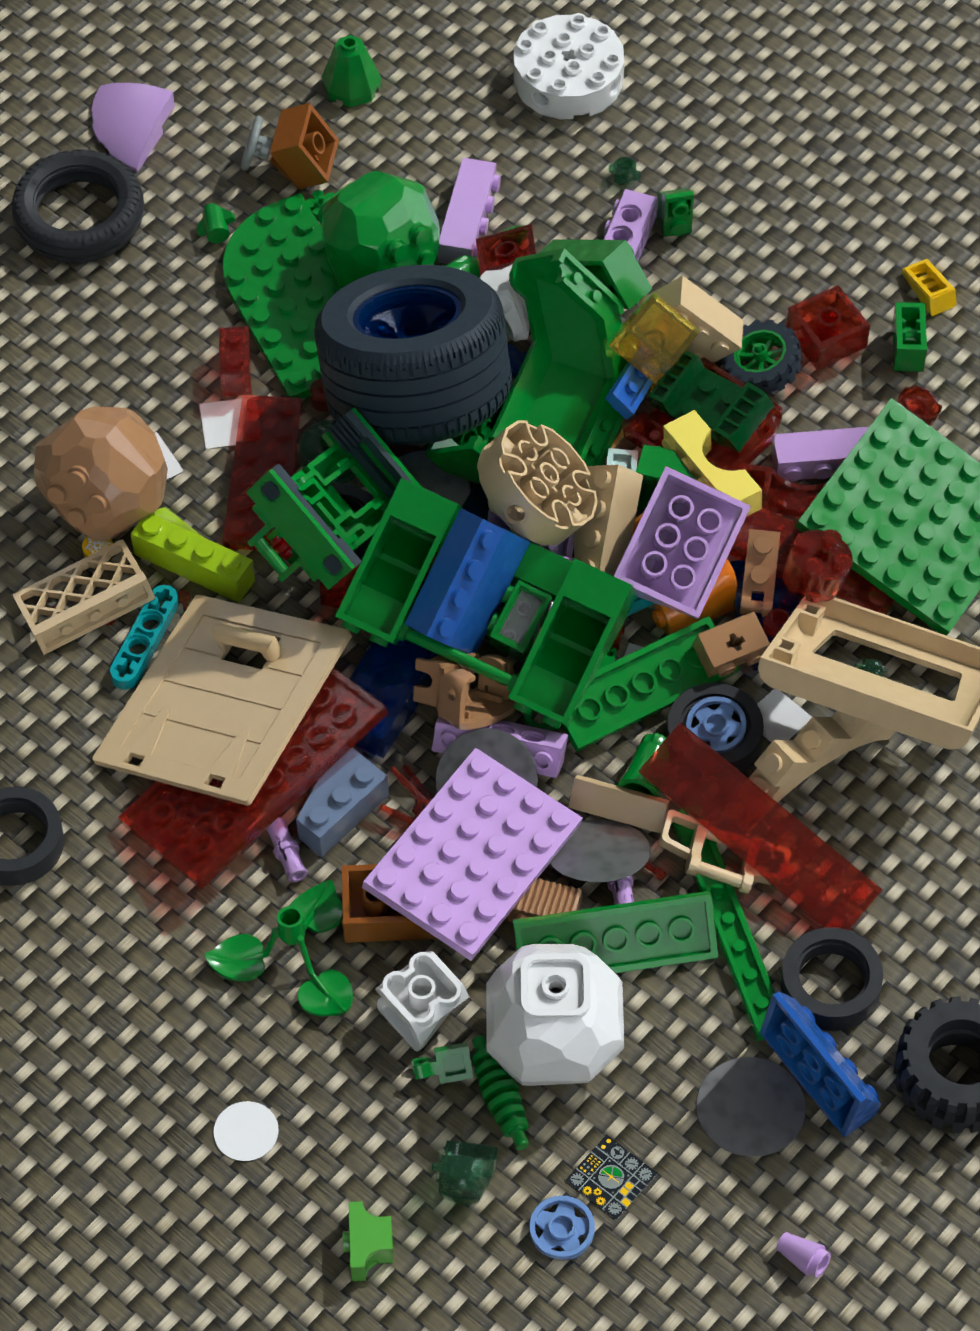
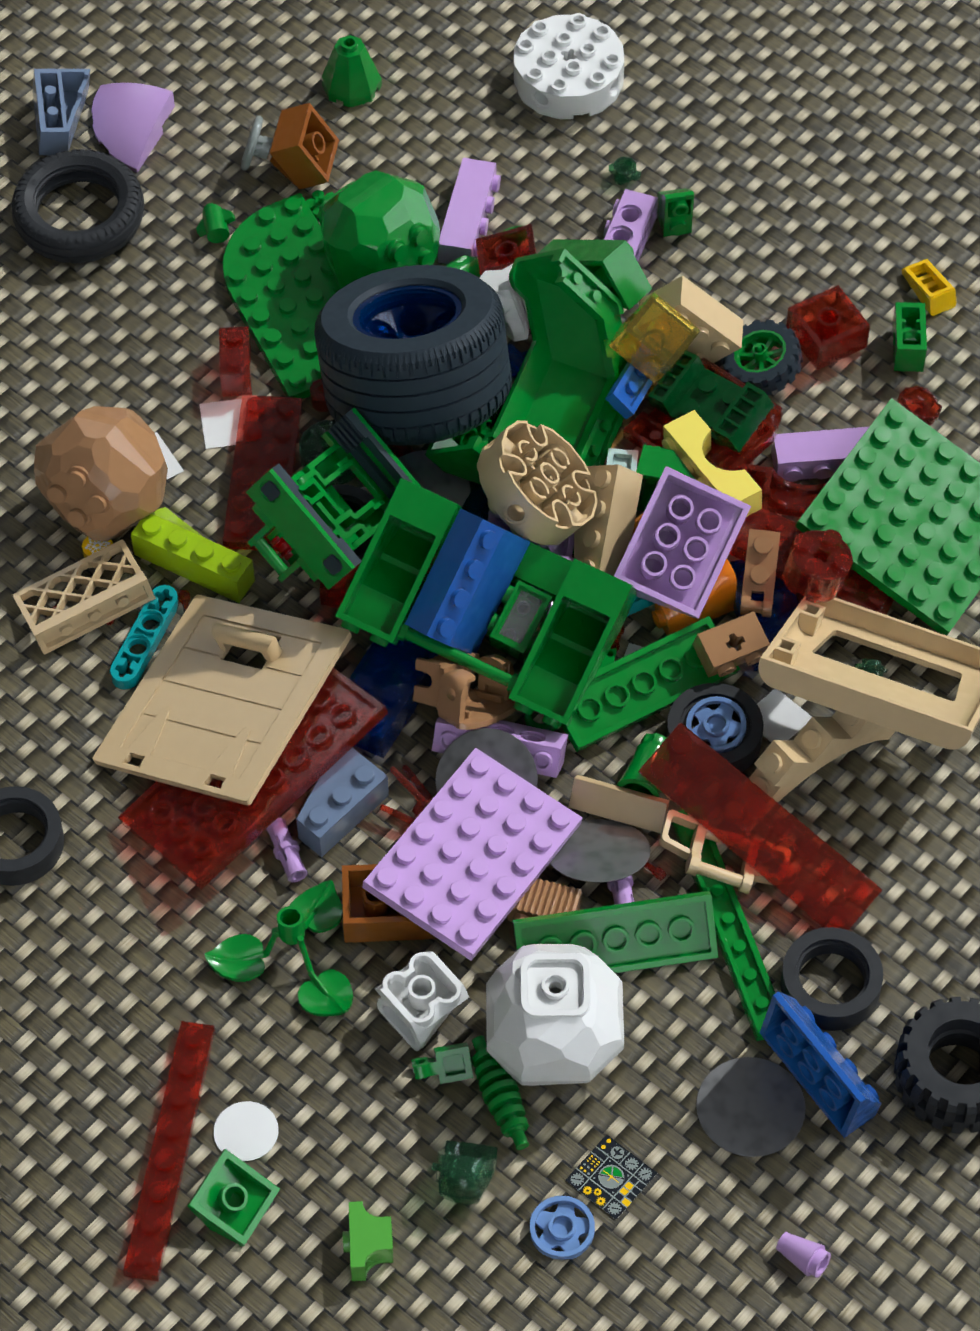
clear red plate [763,609,790,637] -> none
none -> sand blue wedge [32,69,90,155]
none -> clear red plate [123,1021,215,1282]
none -> green slope [187,1149,280,1247]

